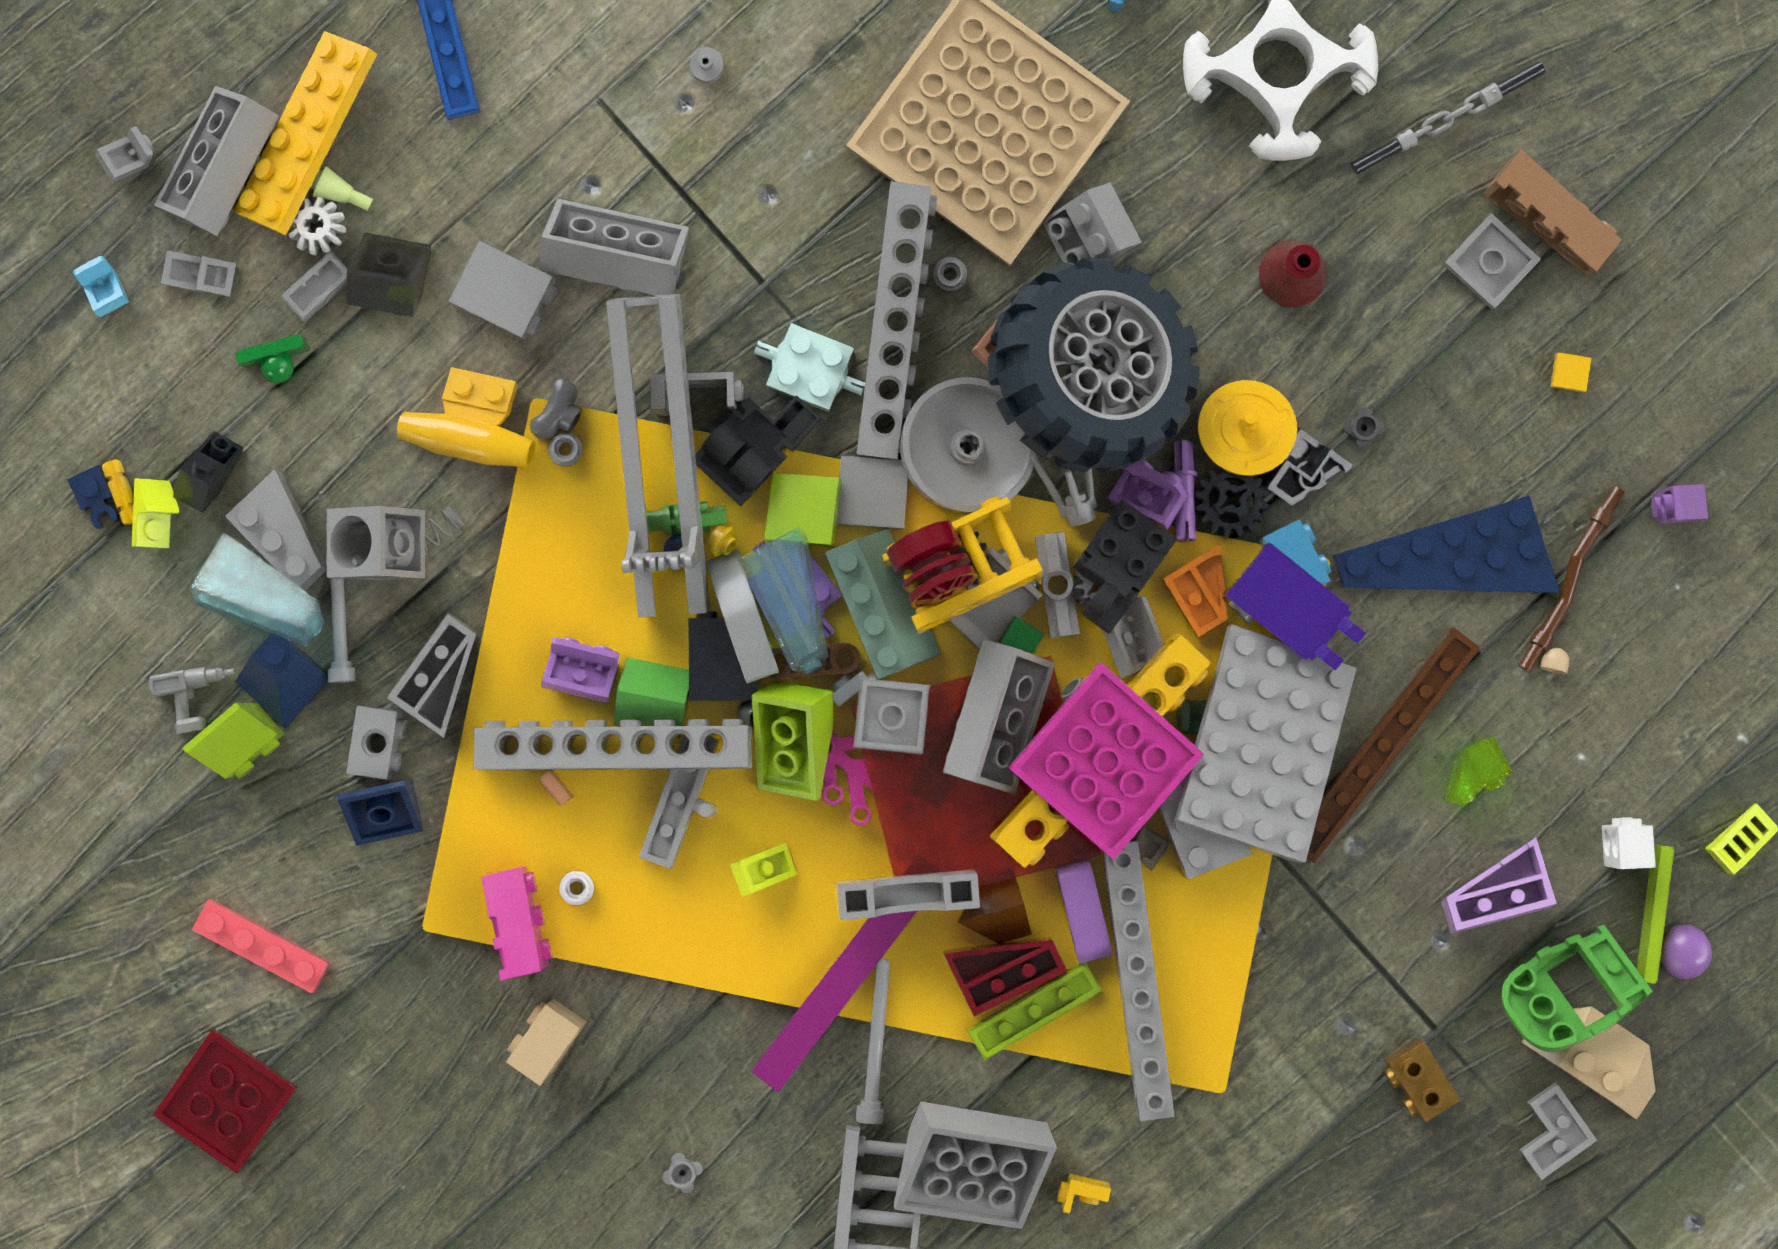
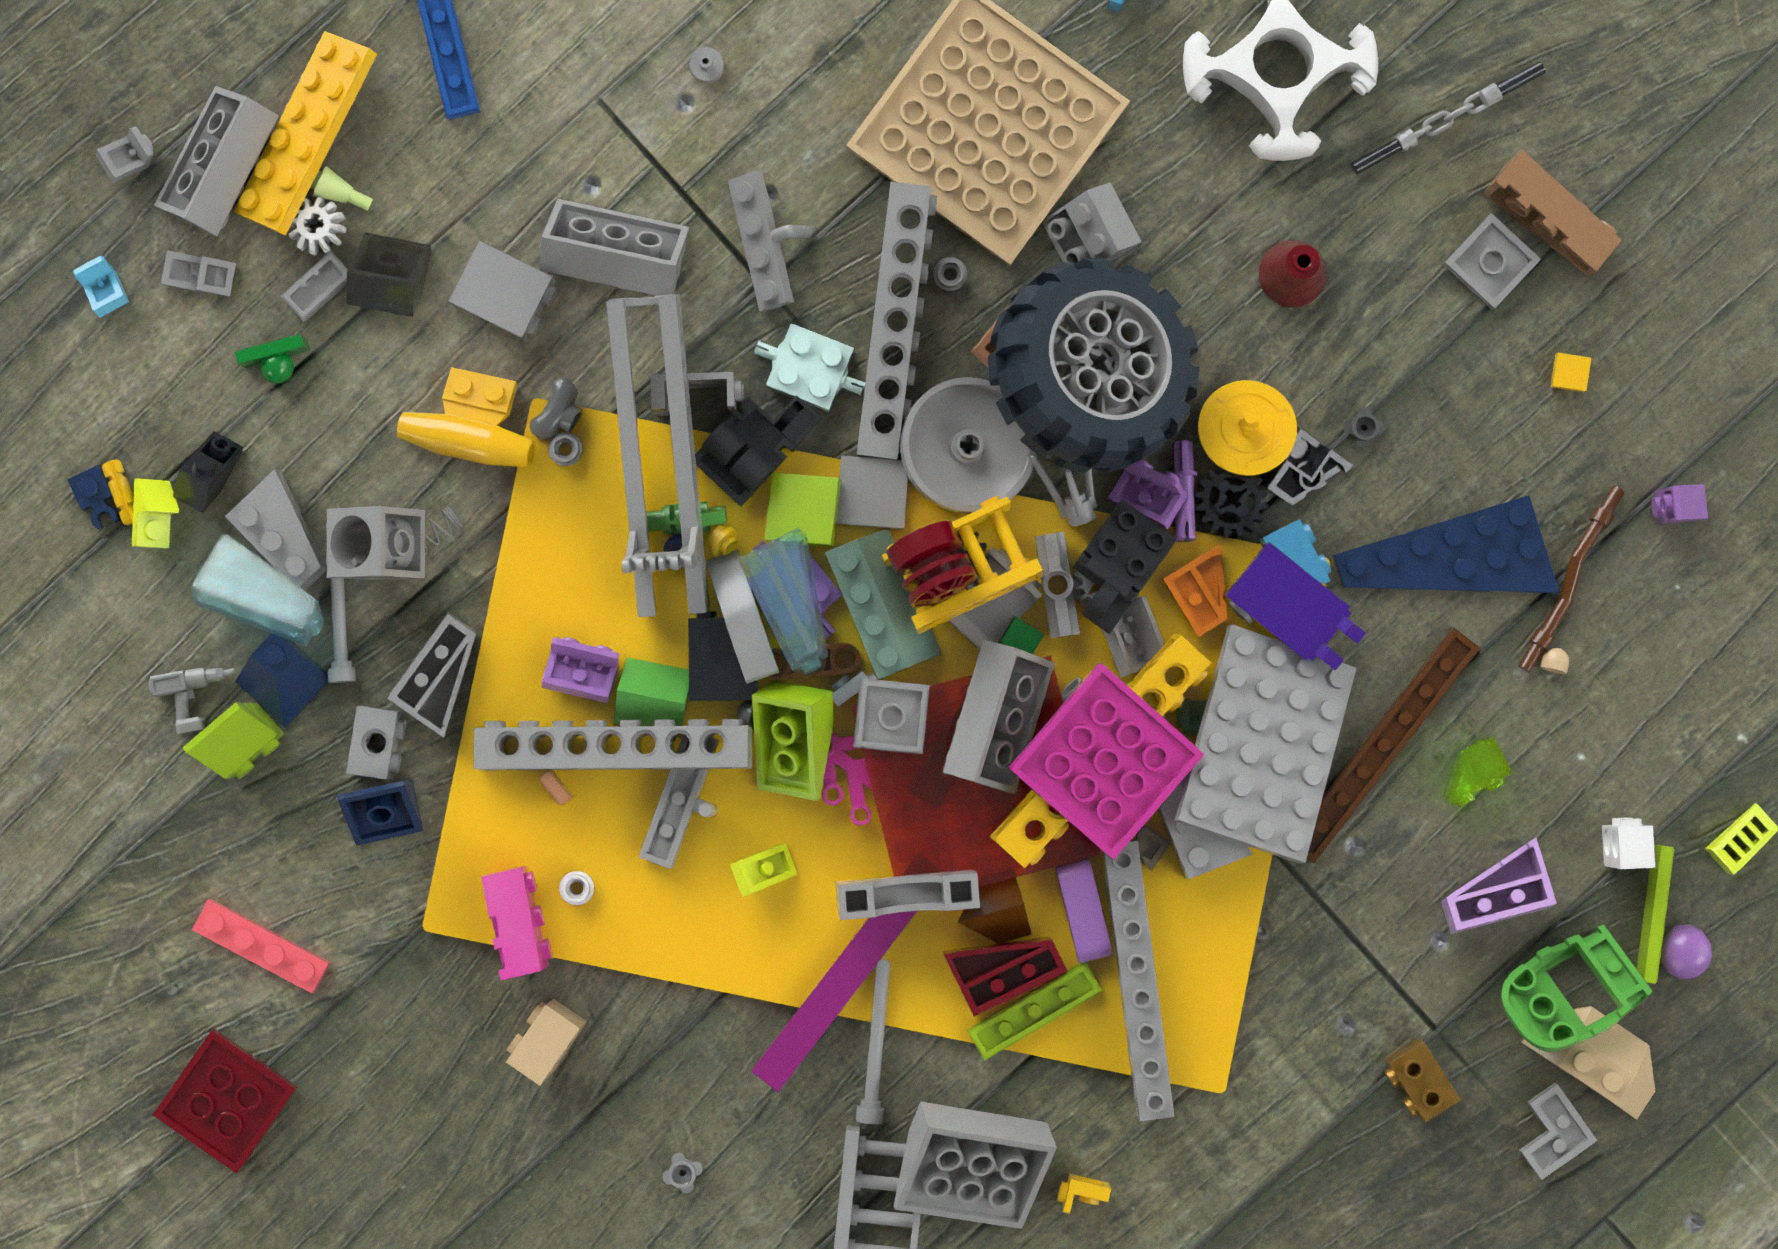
none -> light grey plate [728,171,812,312]

